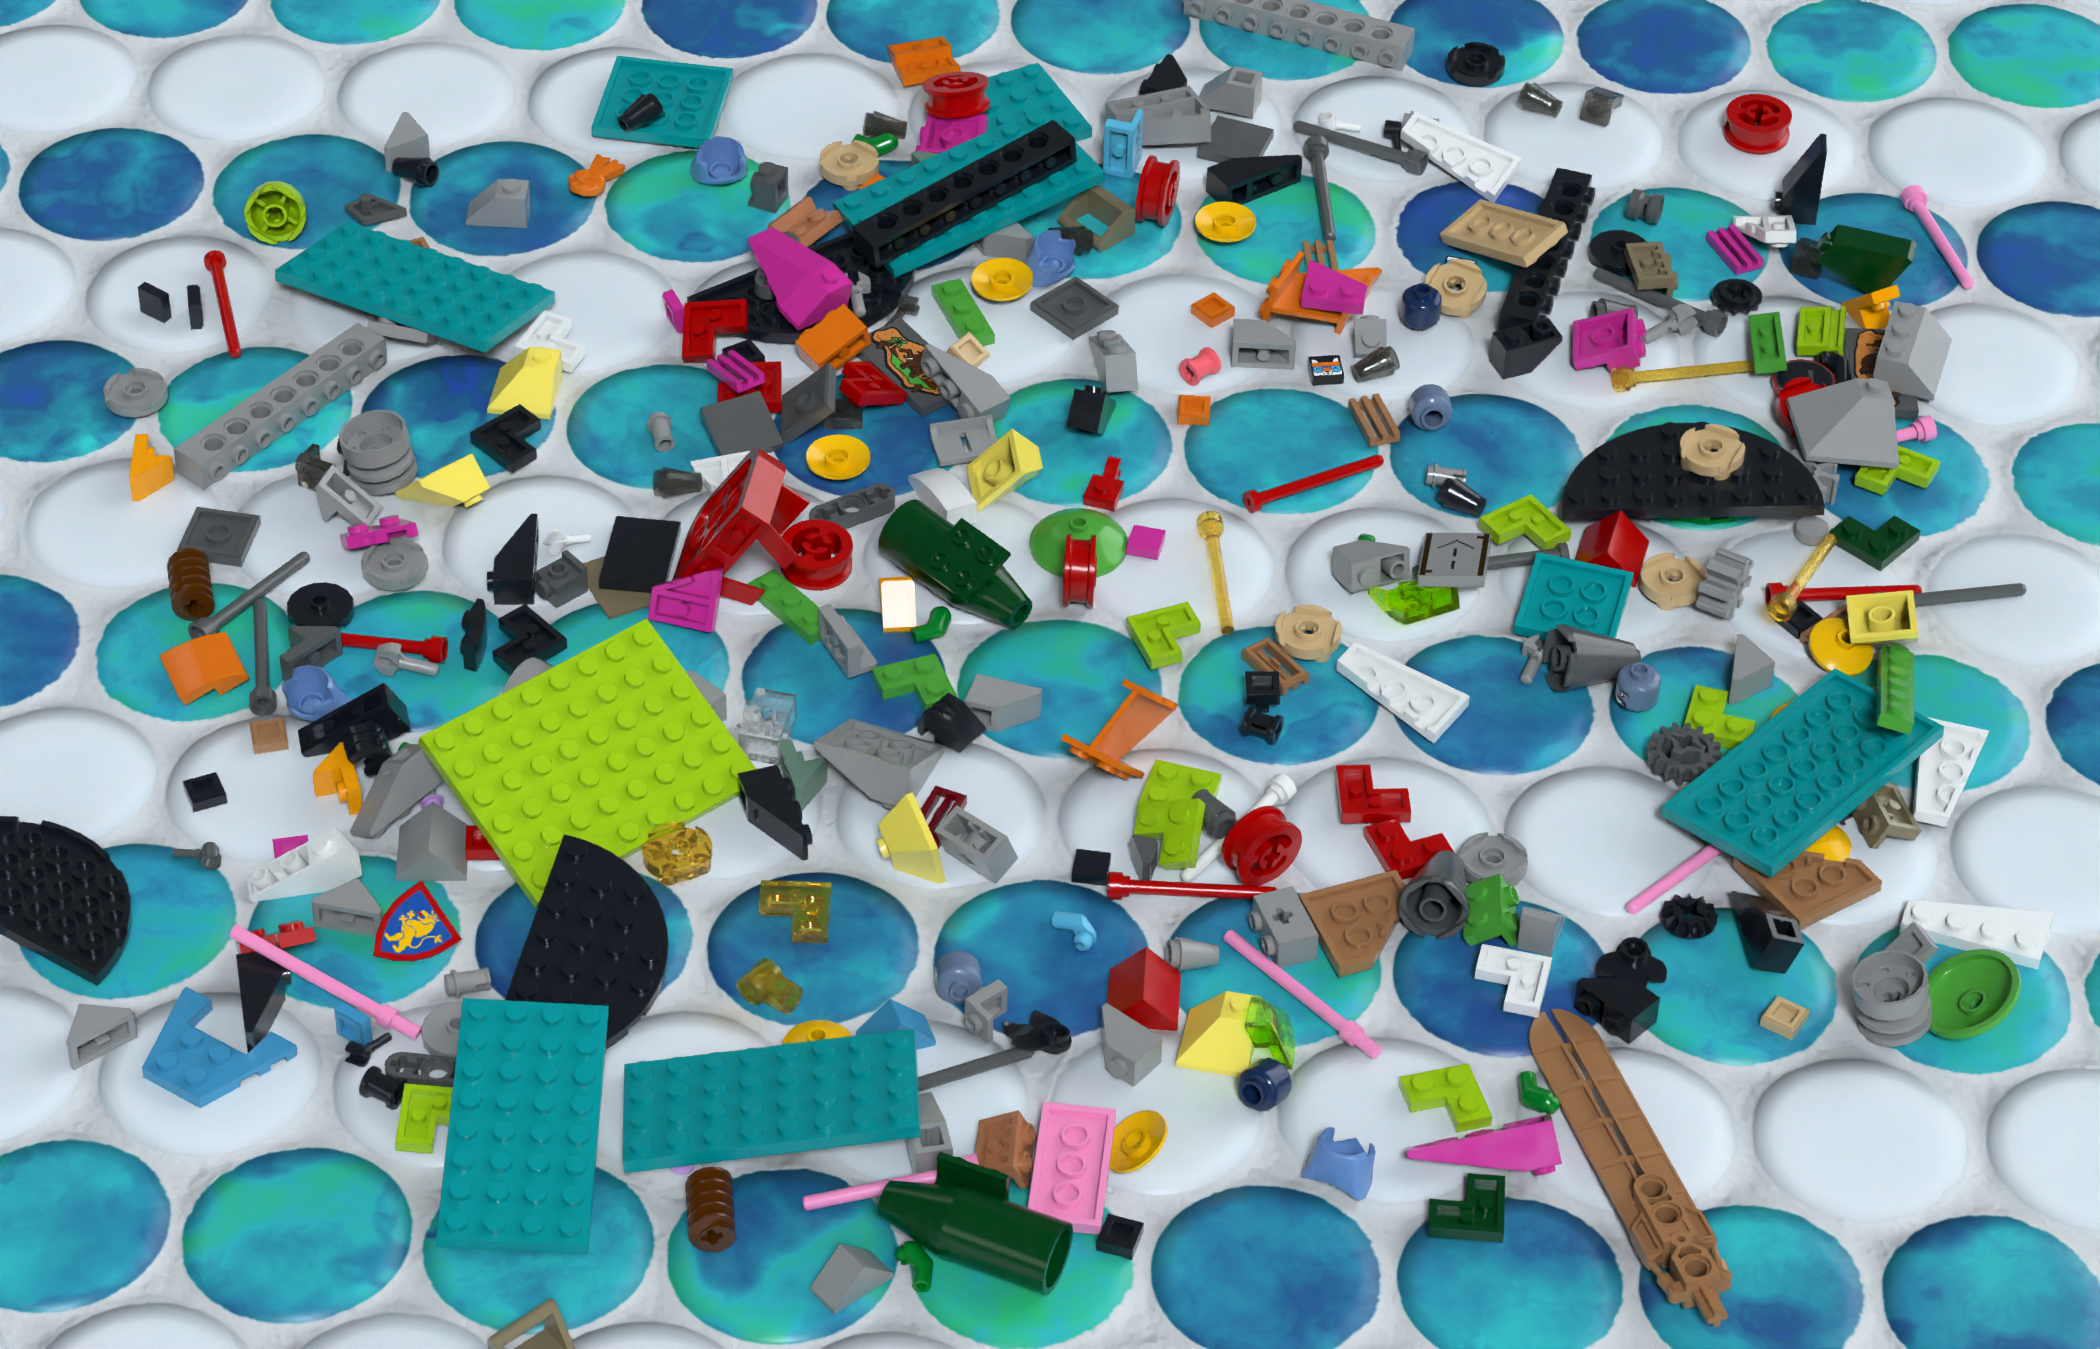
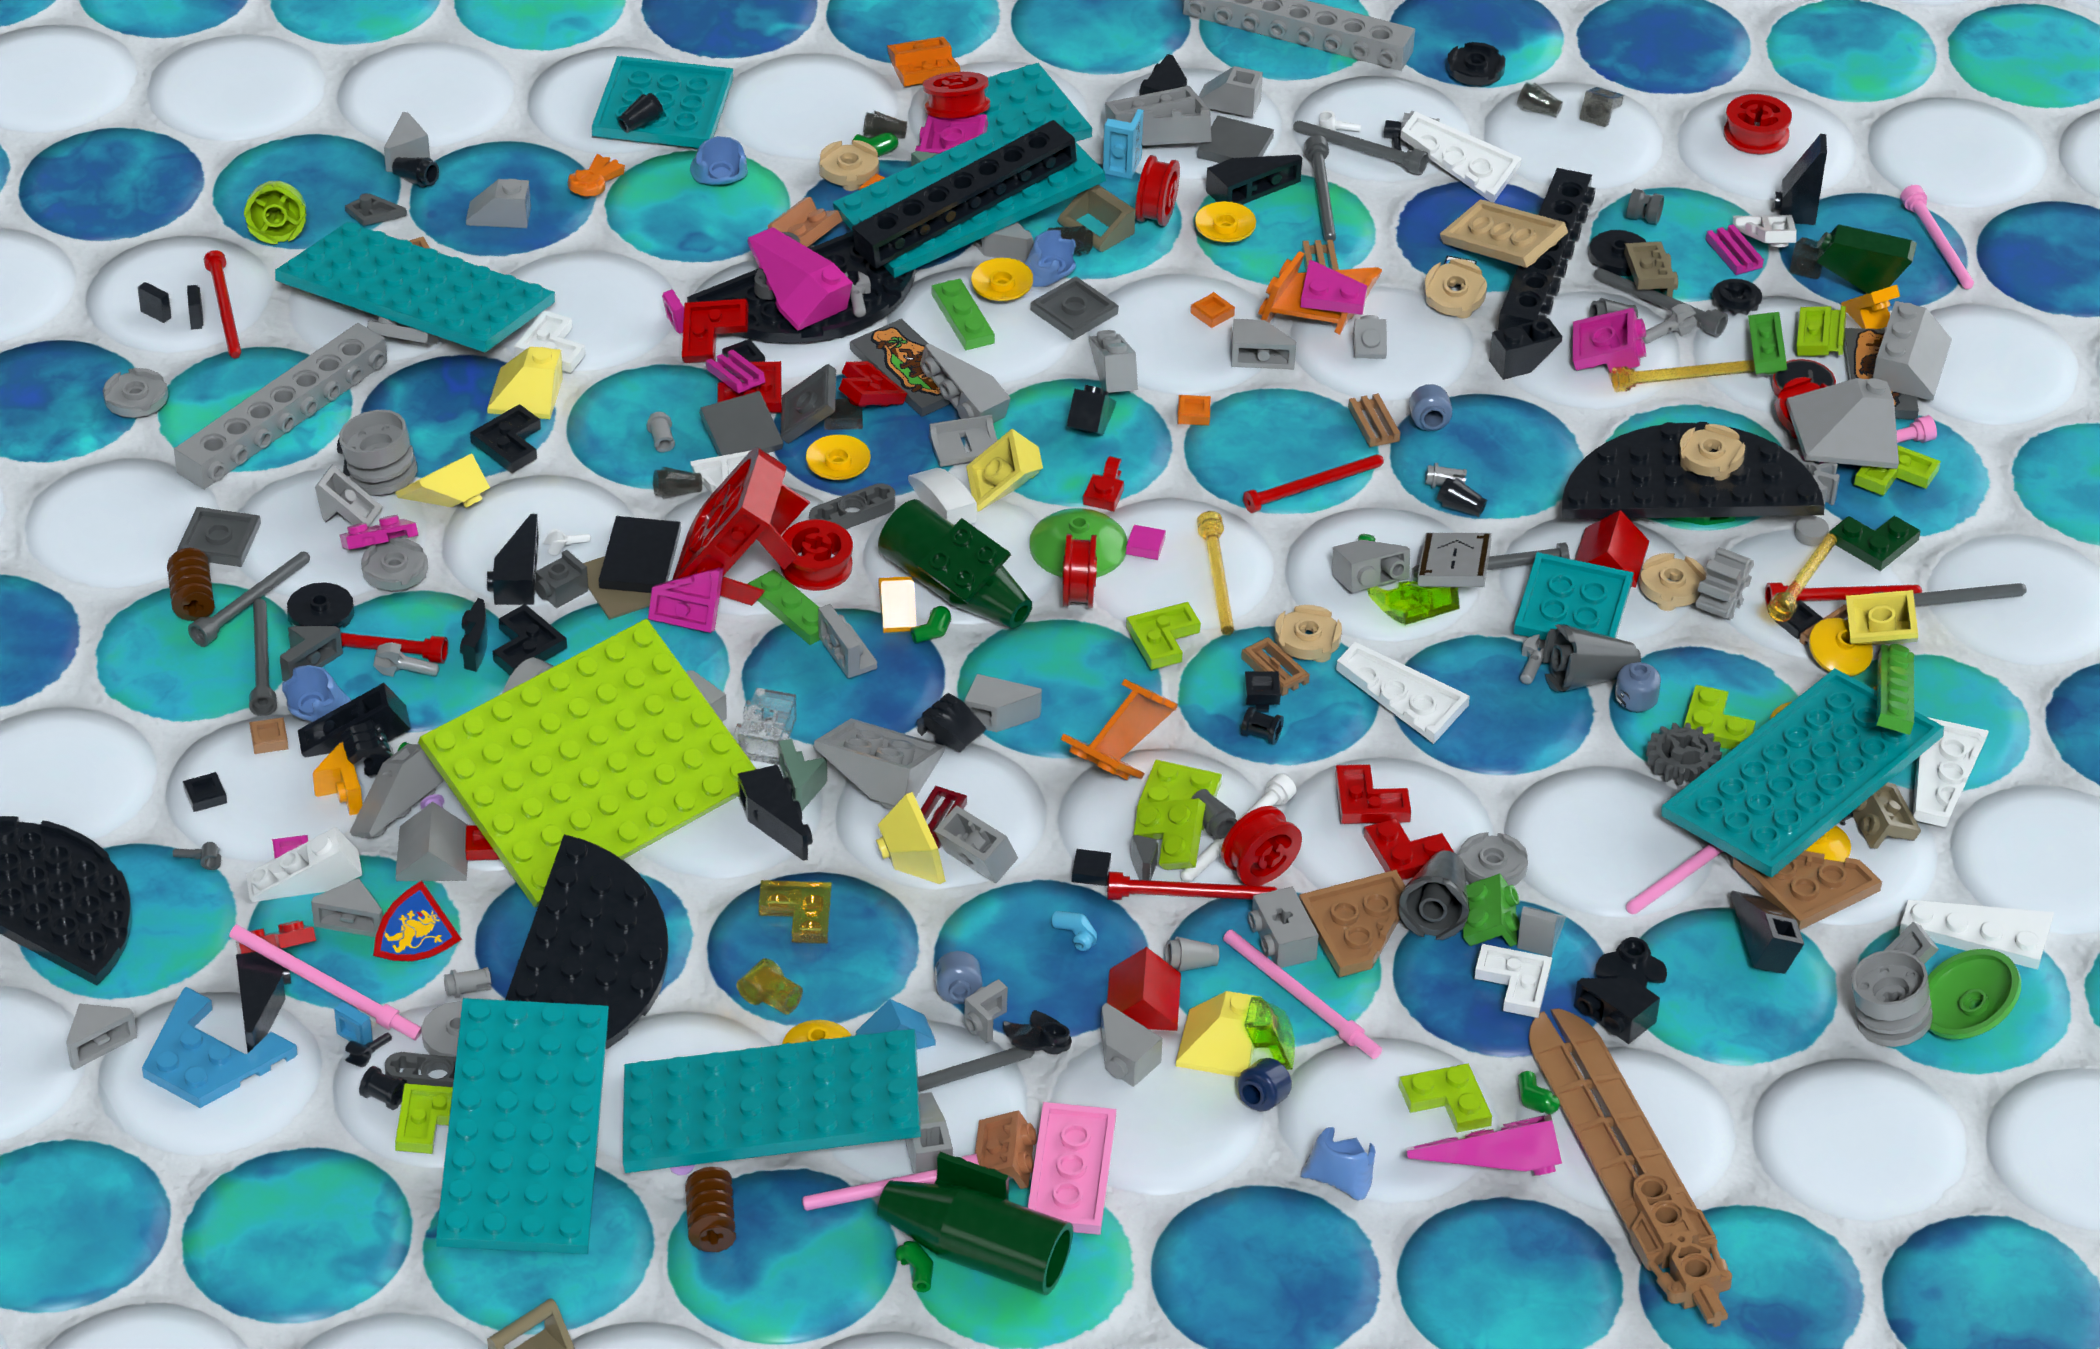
light orange slope [129,434,174,501] -> none
orange slope [159,632,249,706] -> none
clear smoke bracket [295,444,336,492] -> none
clear yellow plate [642,822,713,886] -> none
dark grey brick [748,162,788,214] -> none
orange brick [795,304,872,372] -> none
light grey slope [810,1244,893,1315] -> none
bright green plate [872,653,958,711] -> none
clear smoke hand [885,295,920,325] -> none
tan tile [946,332,991,368] -> none
black tile [1096,1213,1144,1260] -> none
yellow dish [1109,1110,1168,1173] -> none
coral bush [1179,347,1221,386] -> none
tile [1308,355,1344,385] -> none
clear smoke cone [1350,346,1400,383] -> none
dark blue head [1401,283,1442,331] -> none
dark green plate [1428,1173,1505,1243] -> none
lime plate [1479,494,1571,550] -> none
black gear [1661,893,1718,939] -> none
light grey slope [1728,634,1775,704] -> none
tan tile [1760,996,1810,1041] -> none
black arm [1816,351,1850,384] -> none

